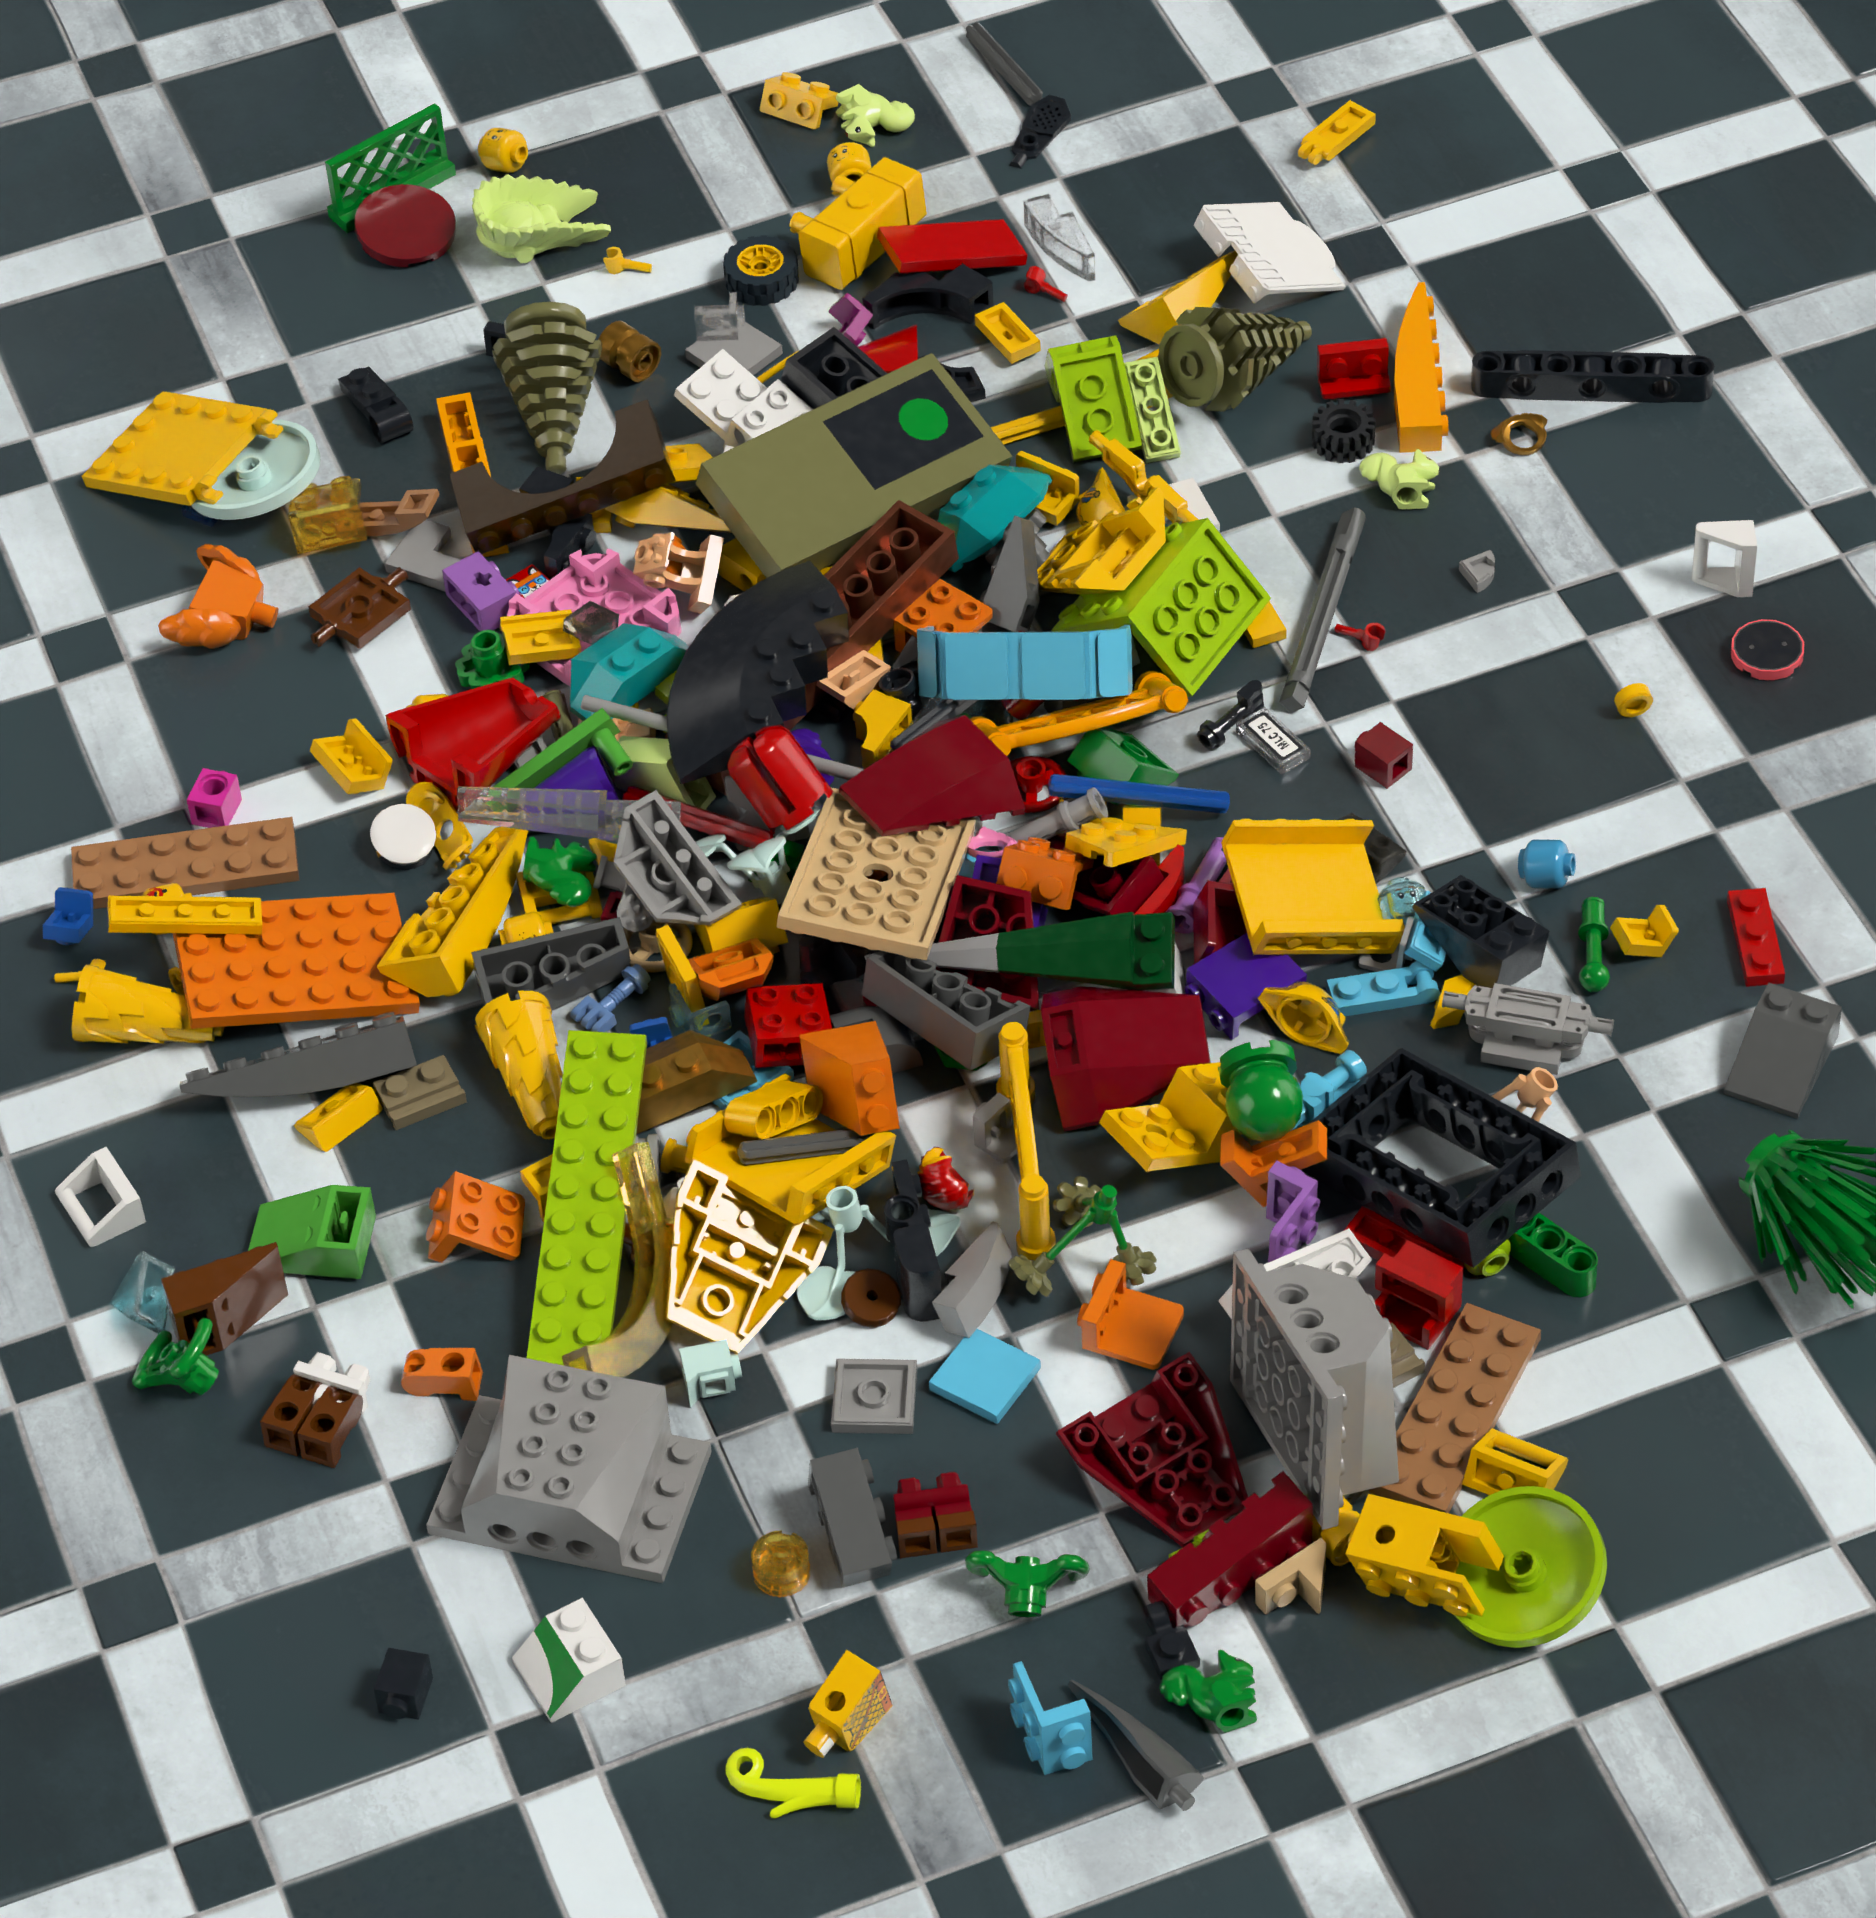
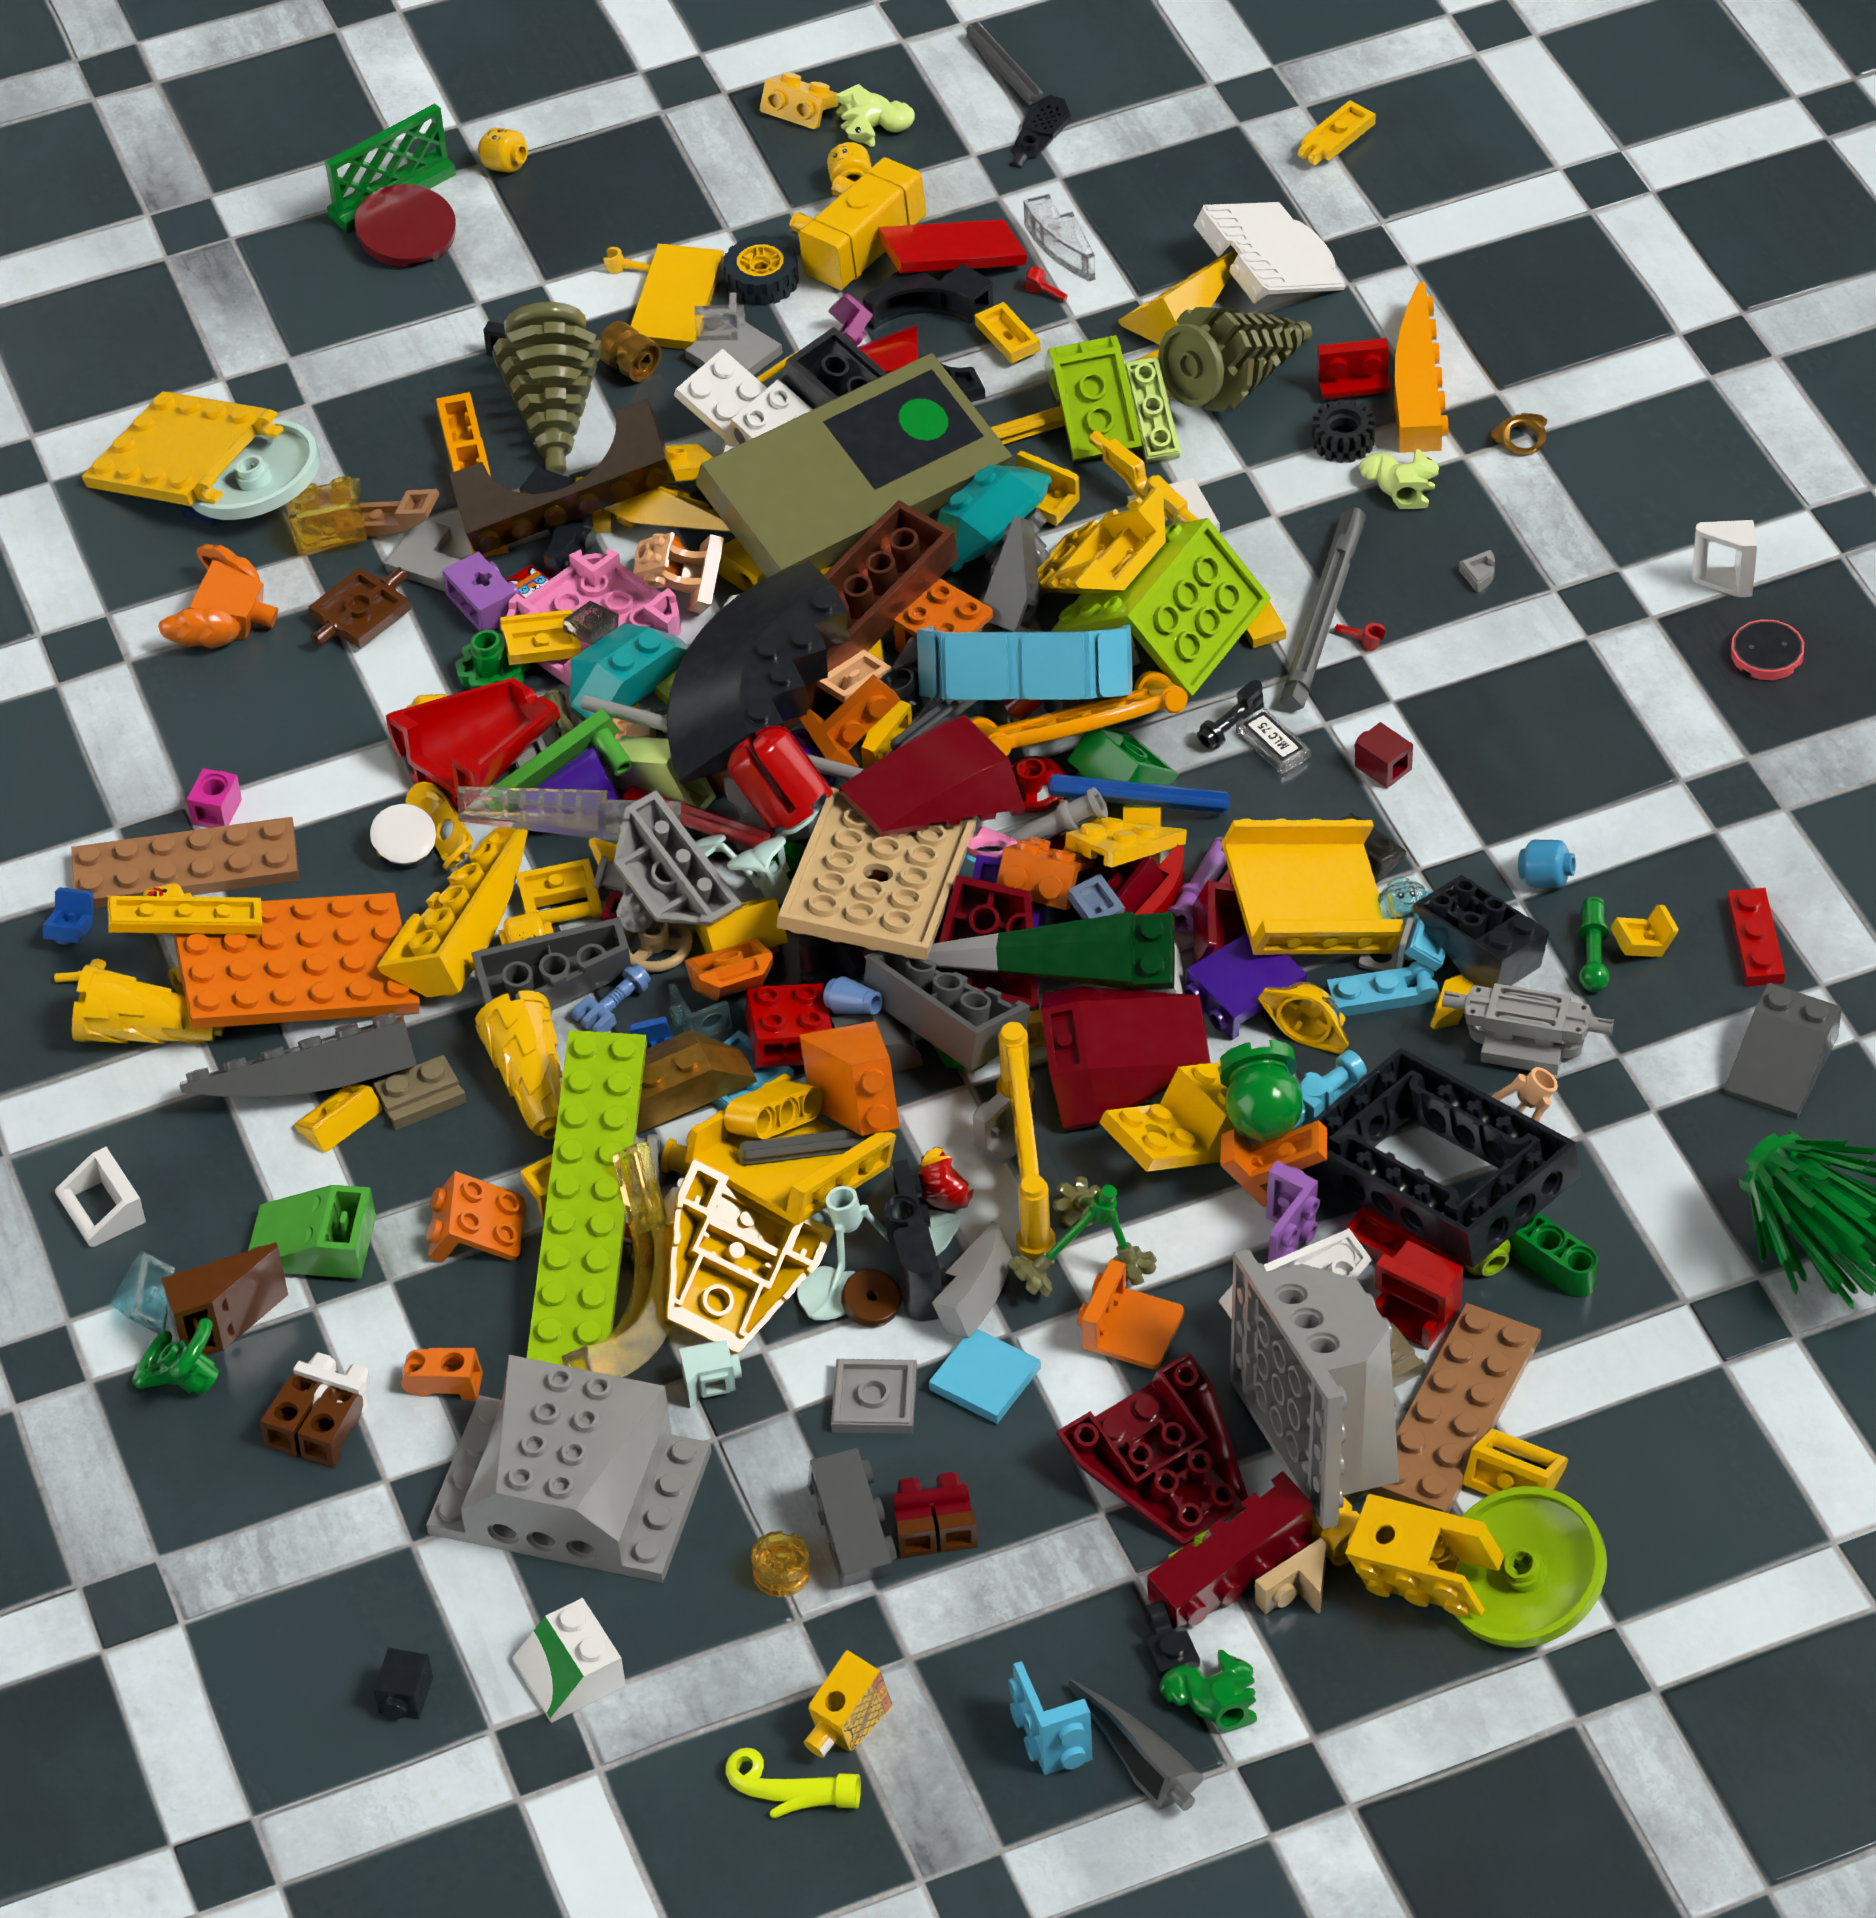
yellow bracket [310,718,393,794] -> none
black plate [338,366,414,443] -> none
yellowish green piece [472,174,611,263] -> none
green animal [523,836,597,907] -> none
yellow tile [655,925,710,1029] -> none
green piece [965,1550,1090,1618] -> none
yellow hat [1077,467,1125,526] -> none
black beam [1471,350,1715,403] -> none
yellow tile [1614,683,1653,717] -> none
none -> yellow tile [631,244,724,350]
none -> orange bracket [800,674,900,768]
none -> medium blue cone [823,976,883,1014]
none -> sand blue bracket [1067,874,1125,919]

